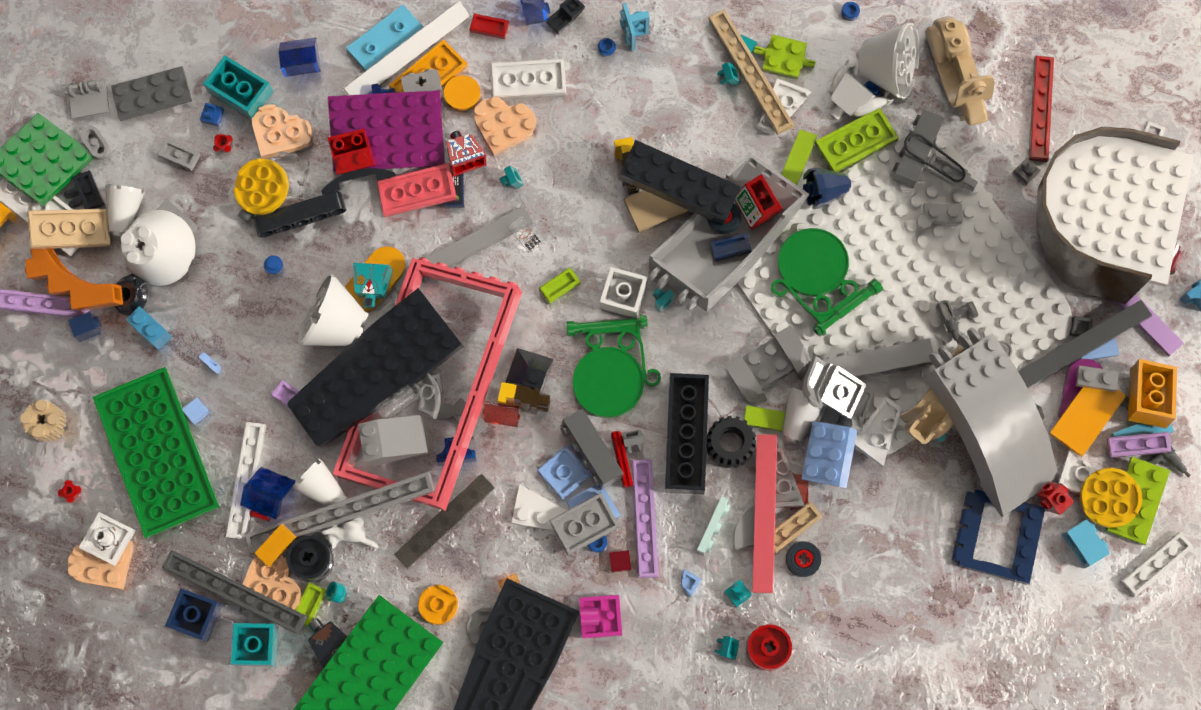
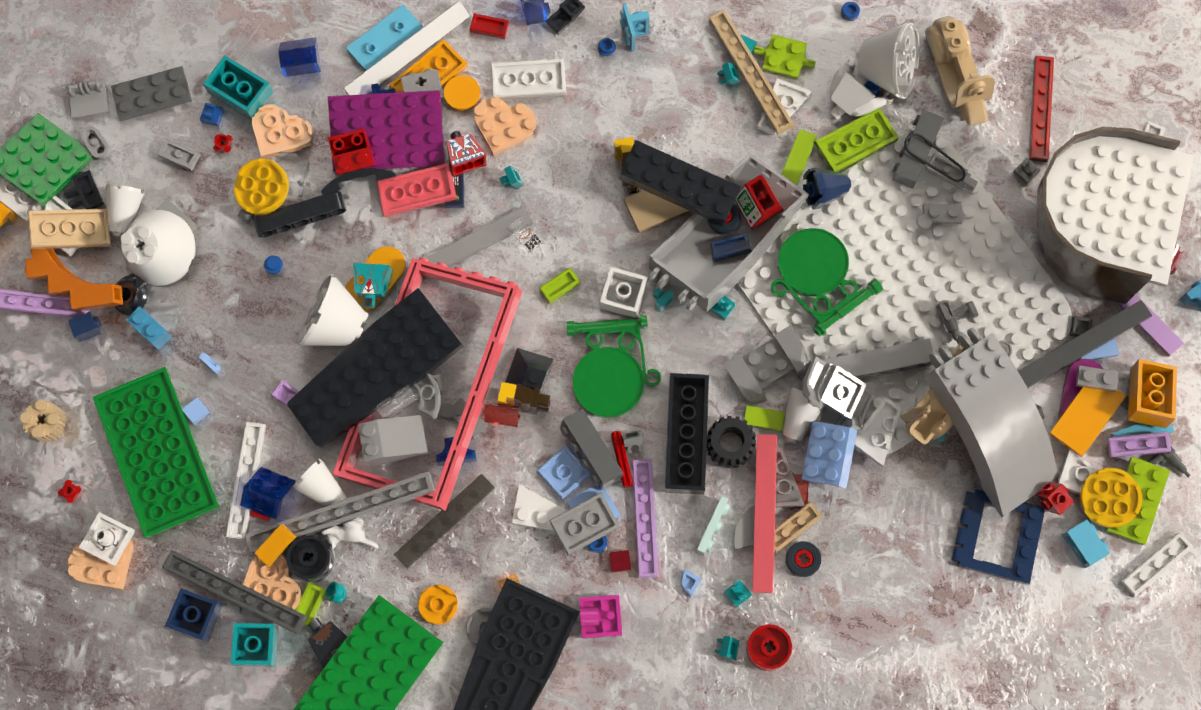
none -> teal tile [709,295,736,320]

